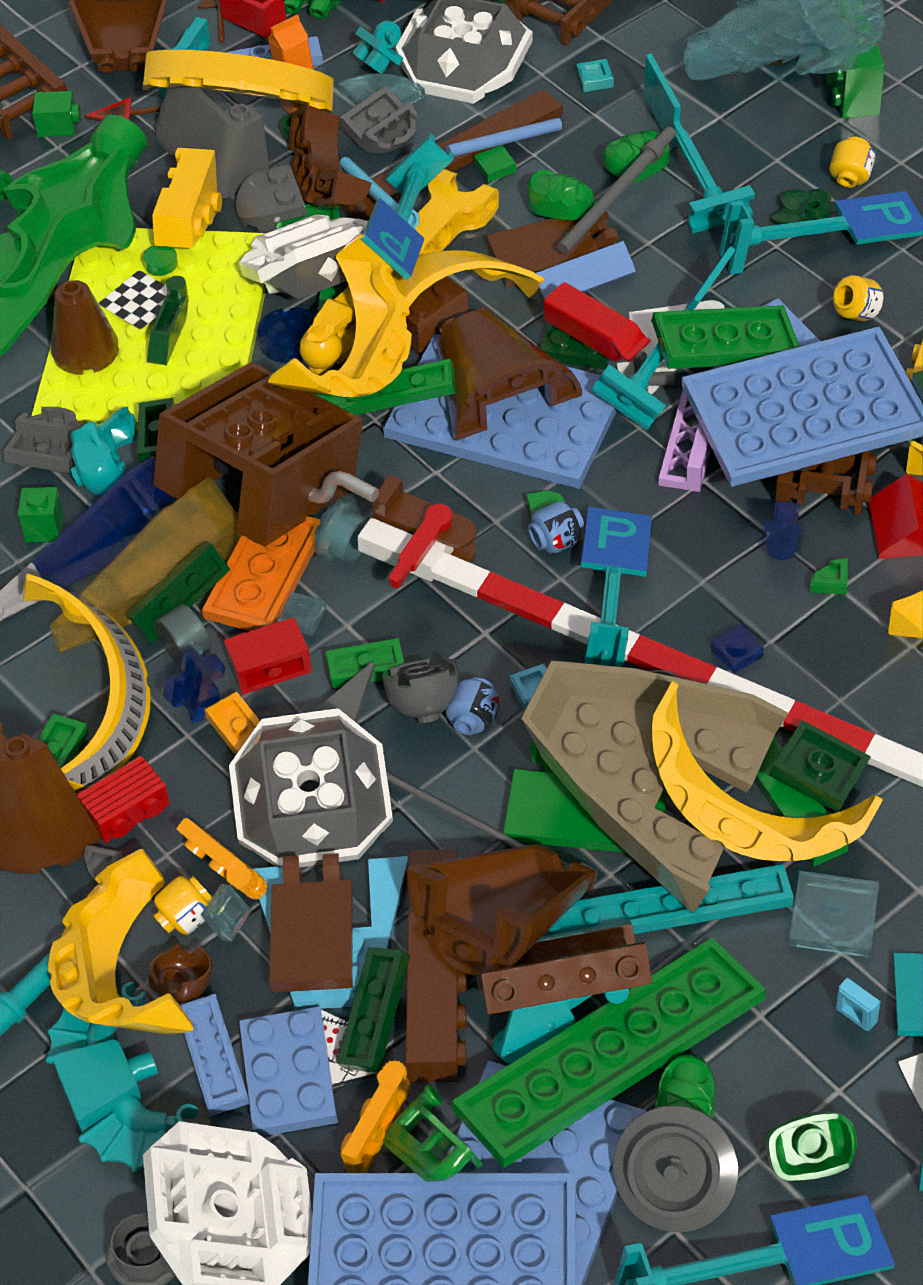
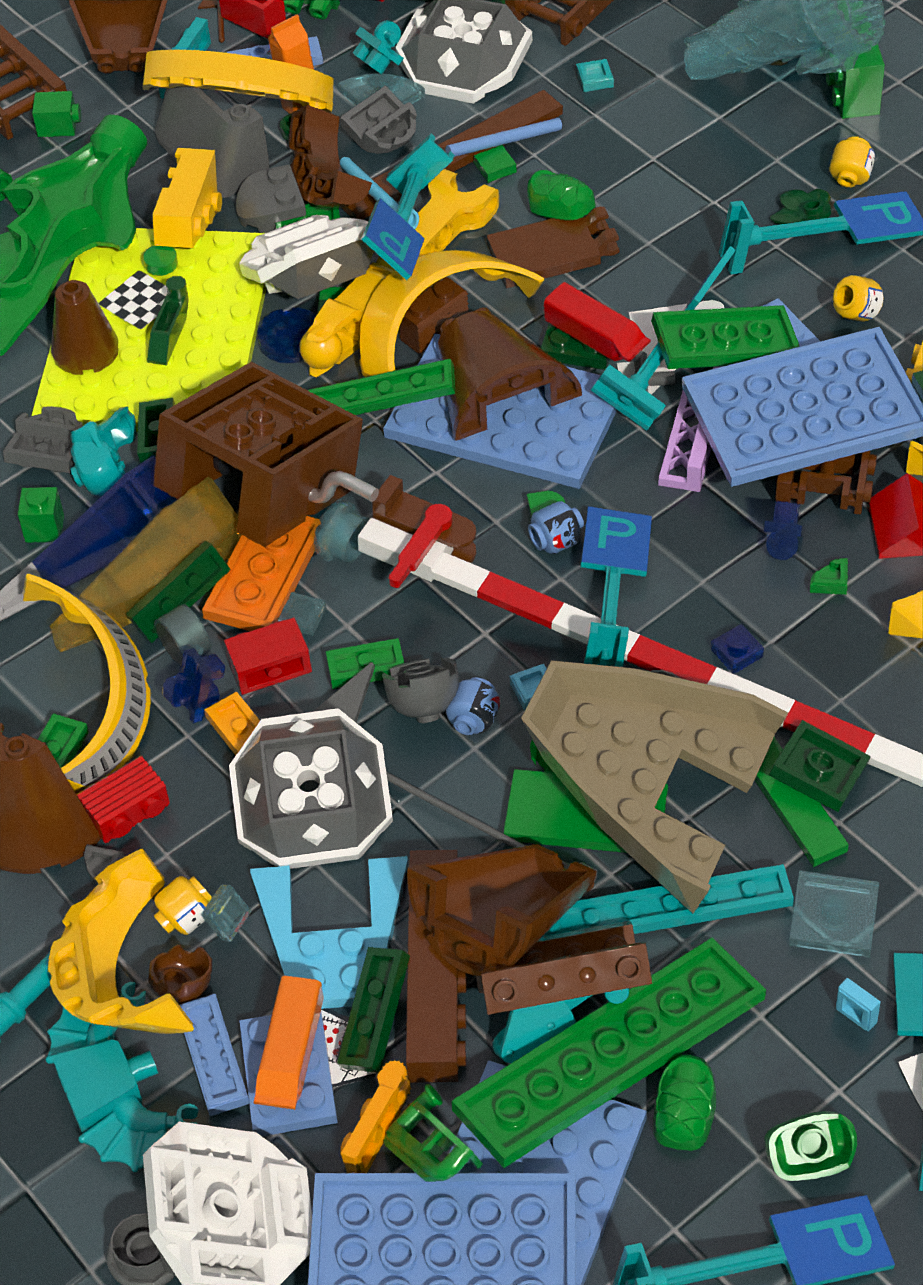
piece [84,97,161,121] -> none
light orange hinge [176,818,268,900] -> none
yellow windscreen [268,234,412,397] -> none
reddish brown tile [269,853,353,993] -> none
medium blue tile [536,241,636,305] -> none
dark grey bar [557,126,676,254] -> none
green piece [602,129,670,183] -> none
dark grey piece [613,1105,739,1232] -> none
teal piece [643,53,755,234] -> none
yellow windscreen [652,681,883,861] -> none
none -> orange piece [254,976,324,1110]

